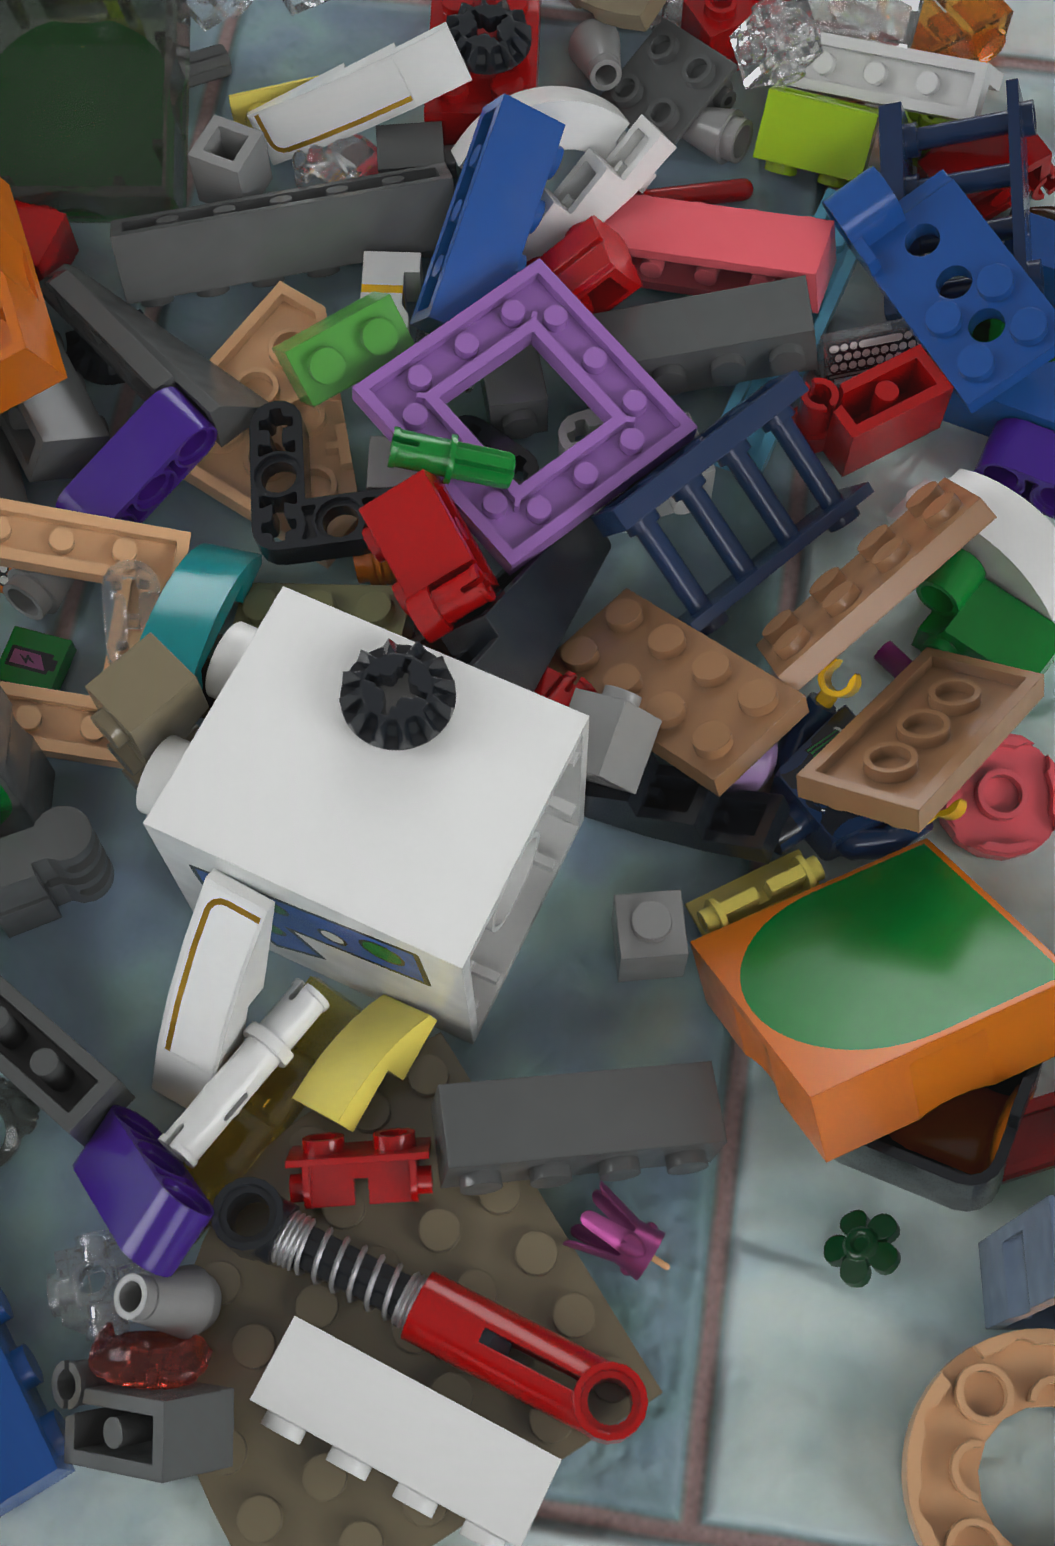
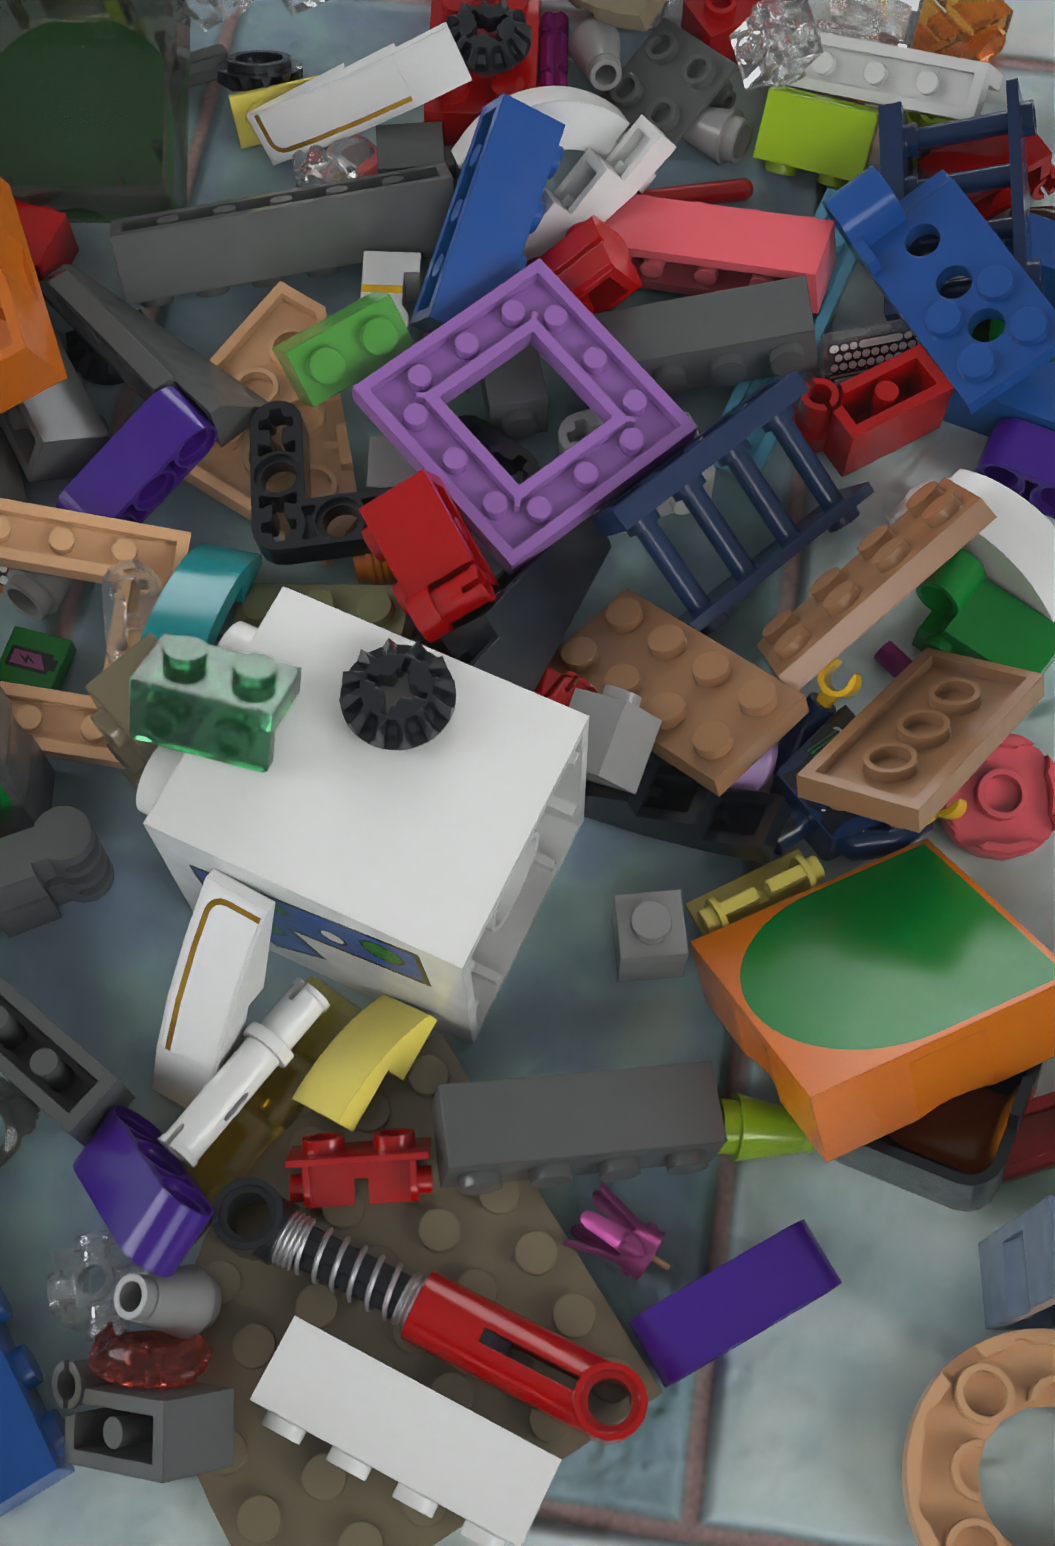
light grey brick [188,114,273,204] -> none
green axle [387,426,516,489] -> none
dark green plant [824,1210,901,1288] -> none
none -> clear green bracket [130,633,302,773]
none -> black gear [216,50,303,92]
none -> magenta axle [539,11,569,87]
none -> dark purple beam [629,1219,842,1388]
none -> lime cone [717,1092,815,1162]

